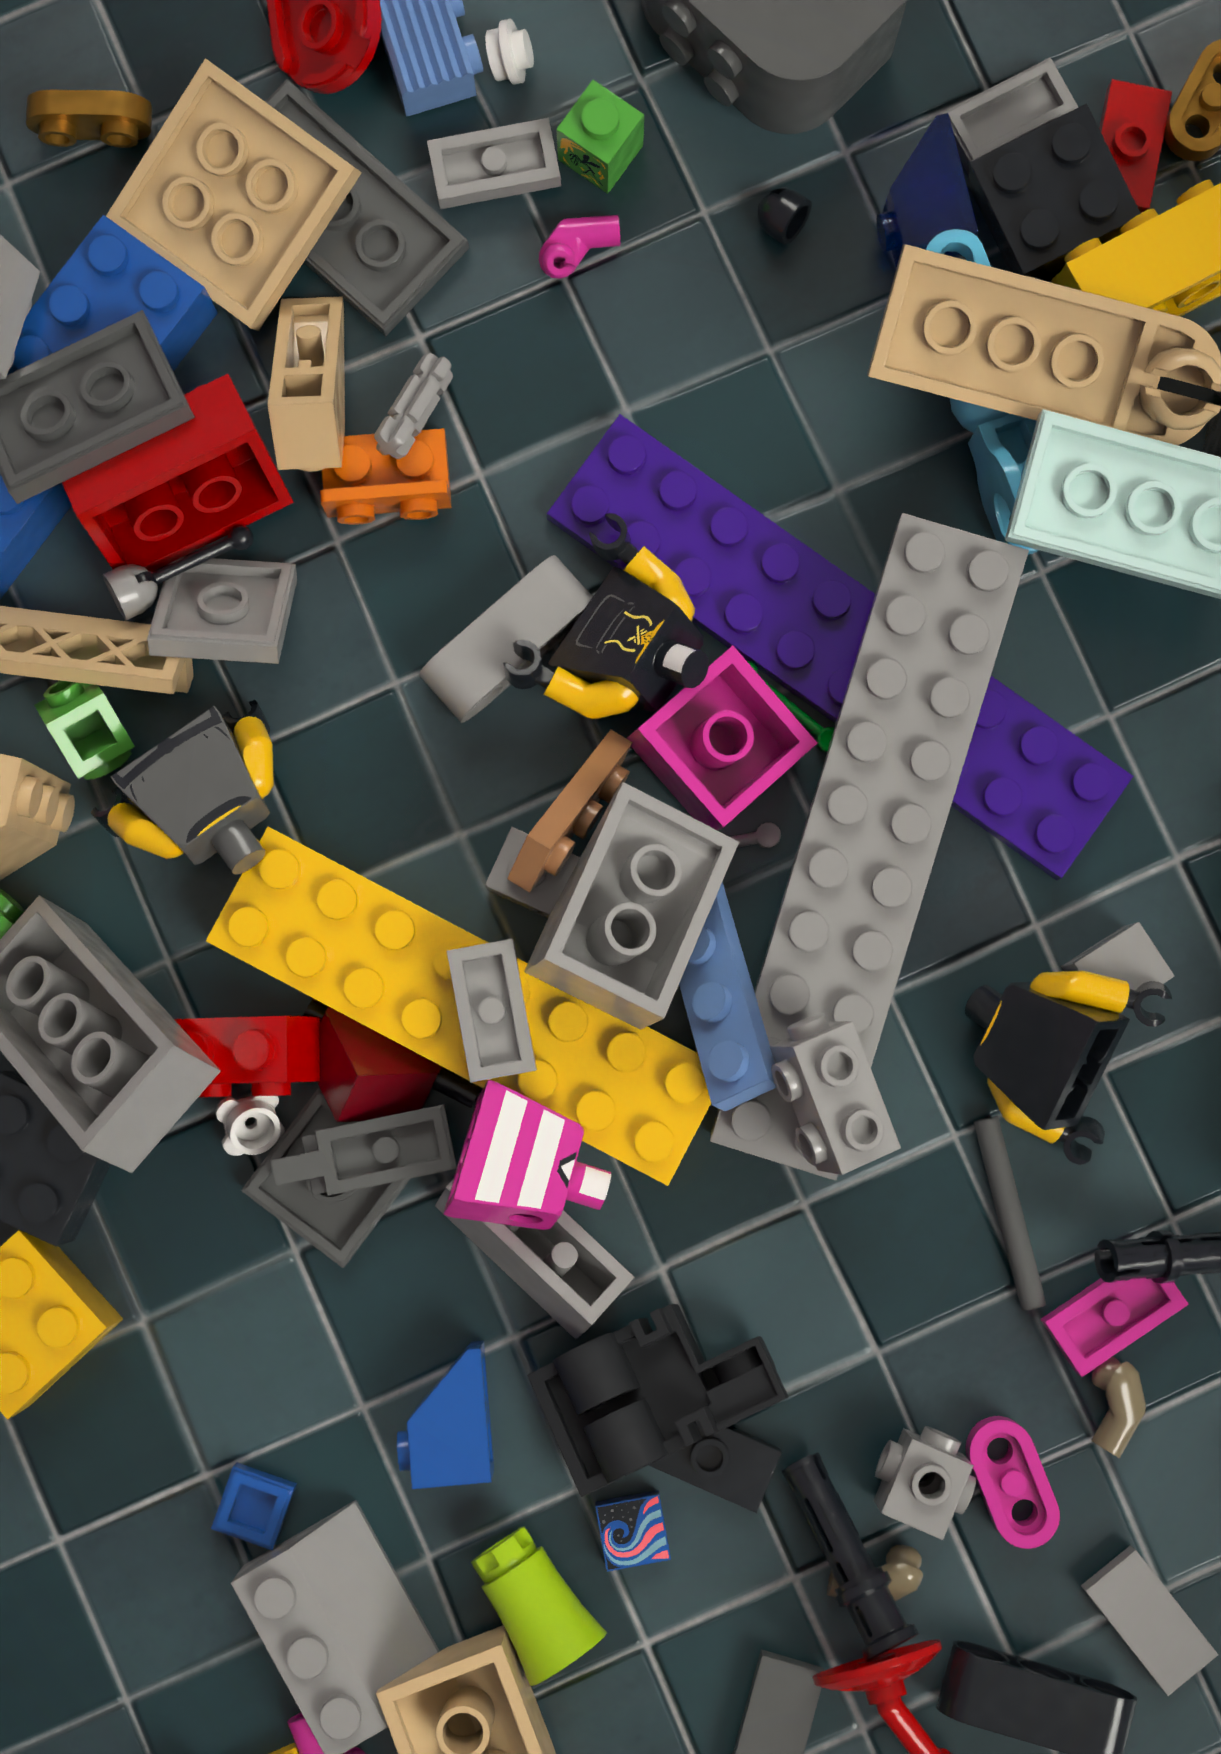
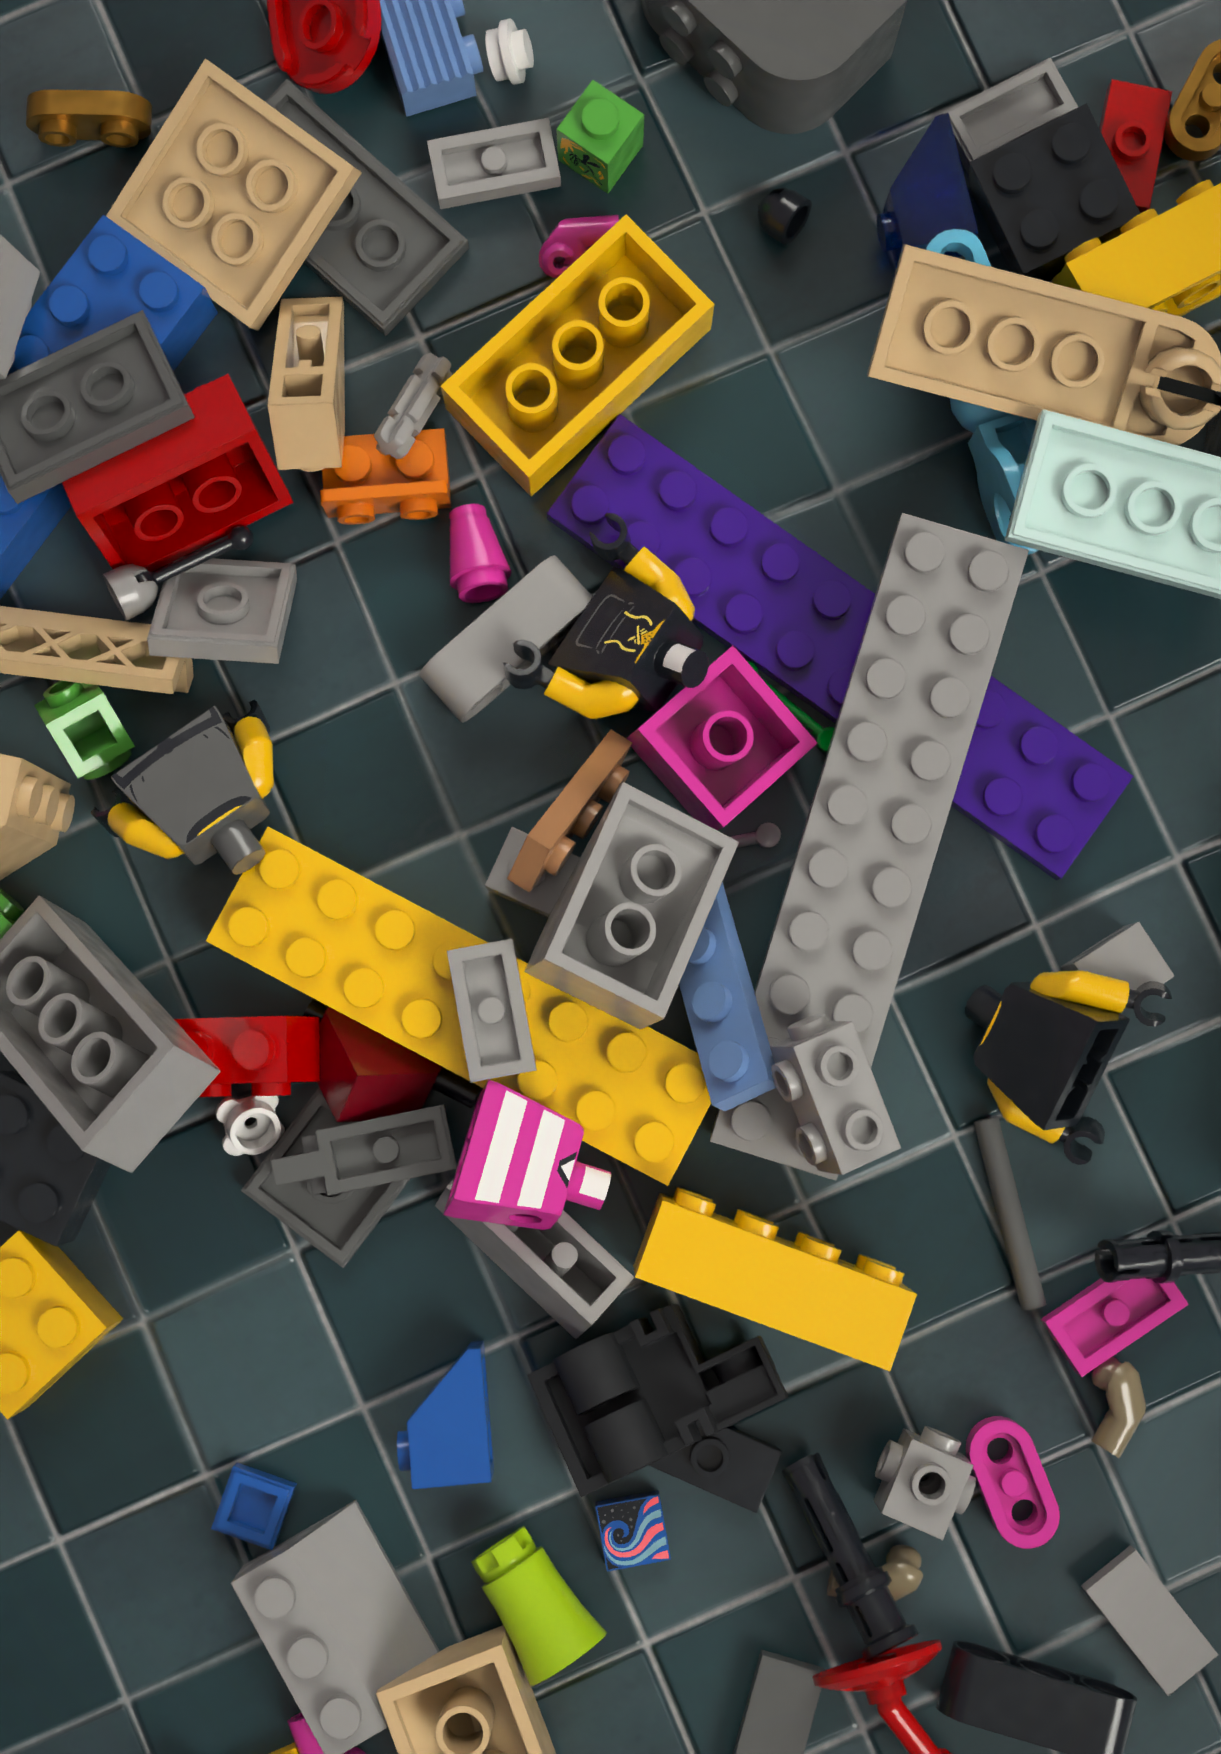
none -> yellow brick [440,214,715,497]
none -> dark pink cone [449,504,512,603]
none -> yellow brick [633,1187,917,1371]

